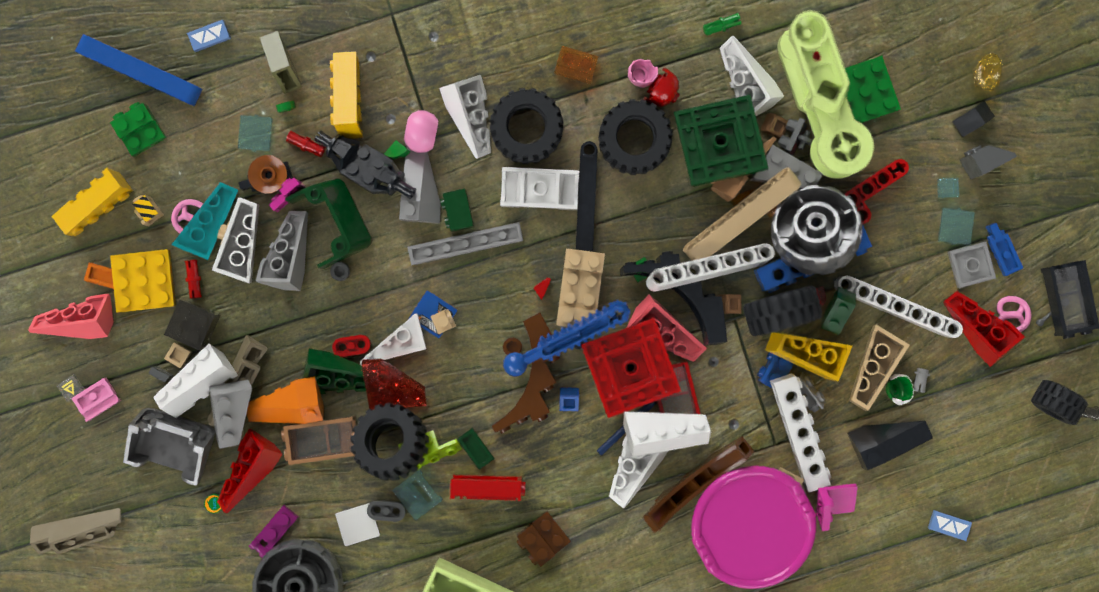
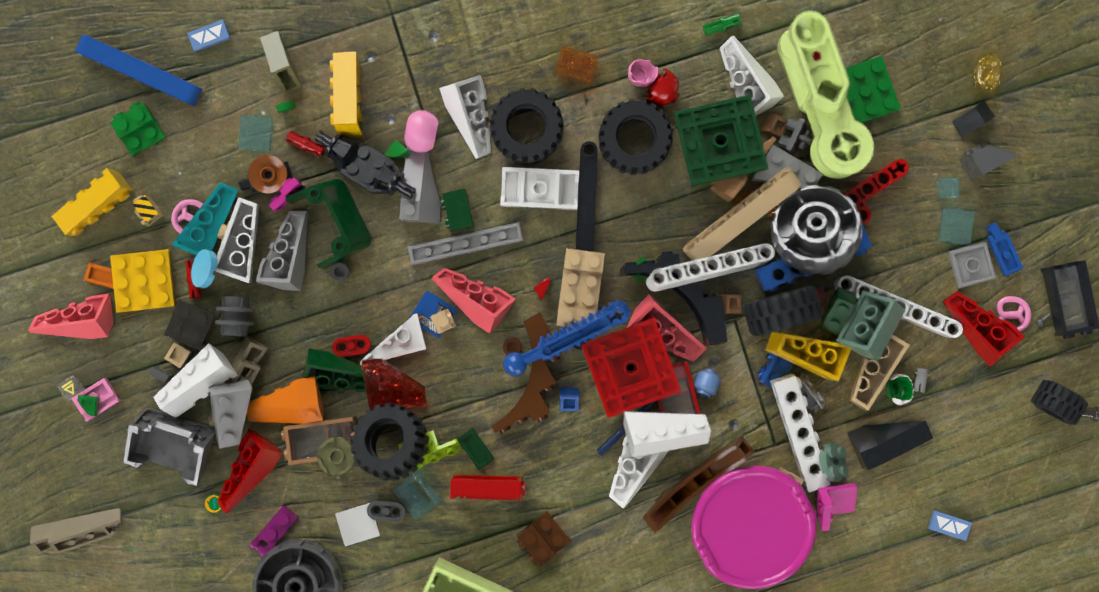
none -> green tile [78,395,100,416]
none -> medium azure tile [191,249,218,288]
none -> dark grey piece [215,296,255,336]
none -> olive tile [317,437,355,476]
none -> coral wedge [432,268,516,334]
none -> medium blue head [693,369,721,399]
none -> sand green plate [819,443,849,482]
none -> sand green slope [837,291,905,361]

